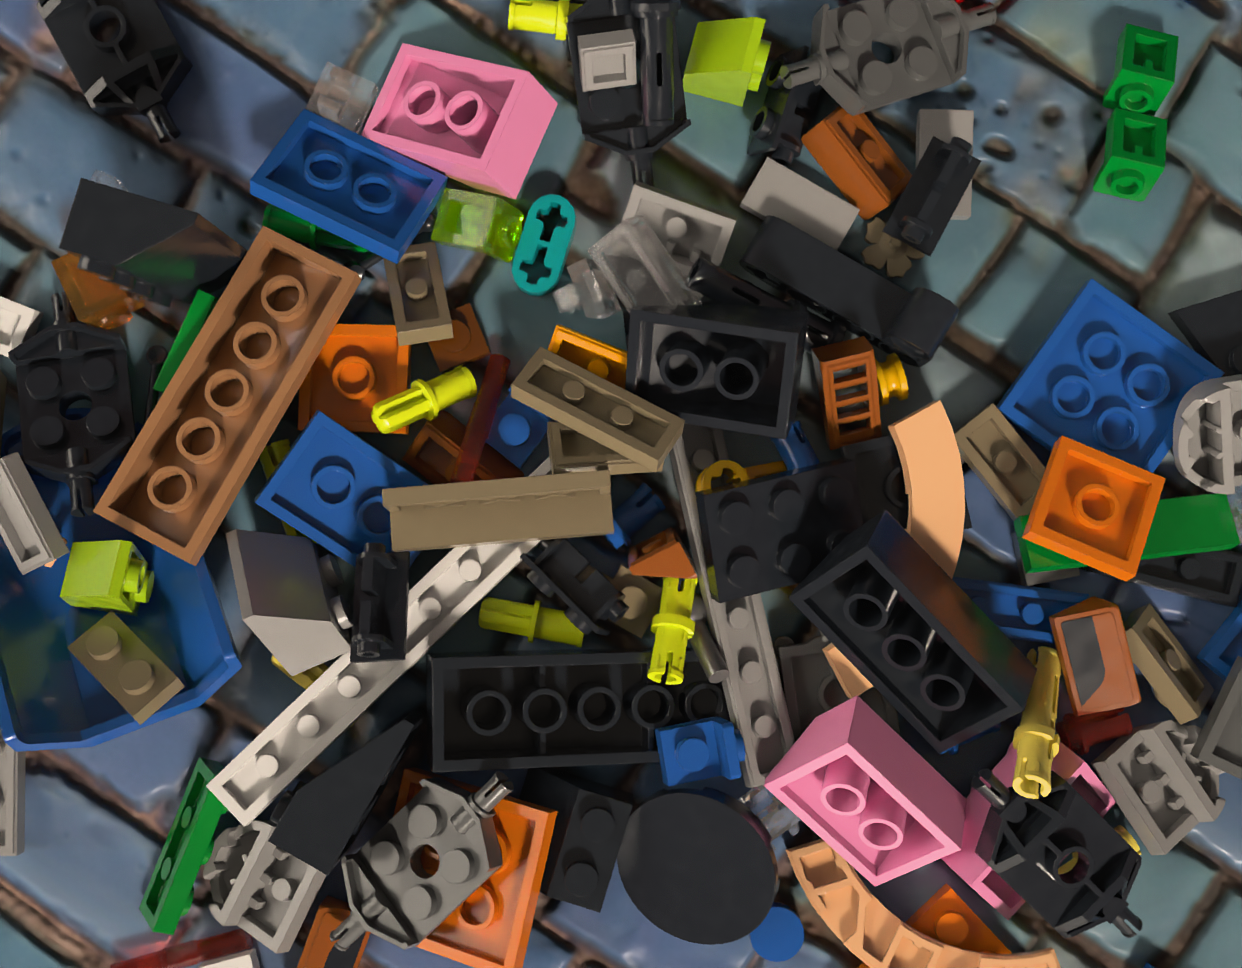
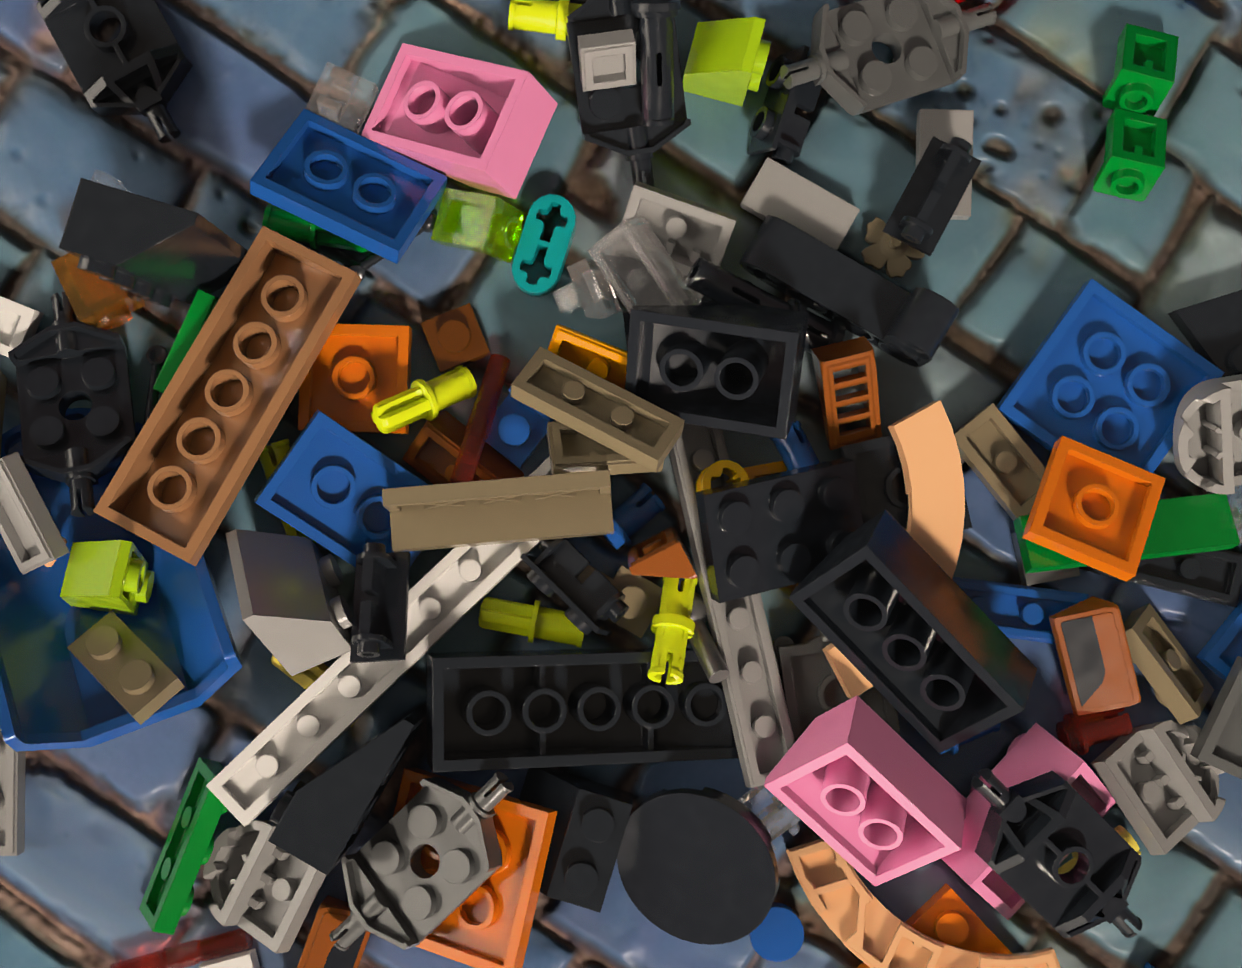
dark tan plate [383,242,454,346] -> none
blue bracket [655,716,746,787] -> none
dark orange slope [801,105,912,220] -> none
yellow bush [875,353,909,407] -> none
light yellow pin [1012,646,1061,799] -> none

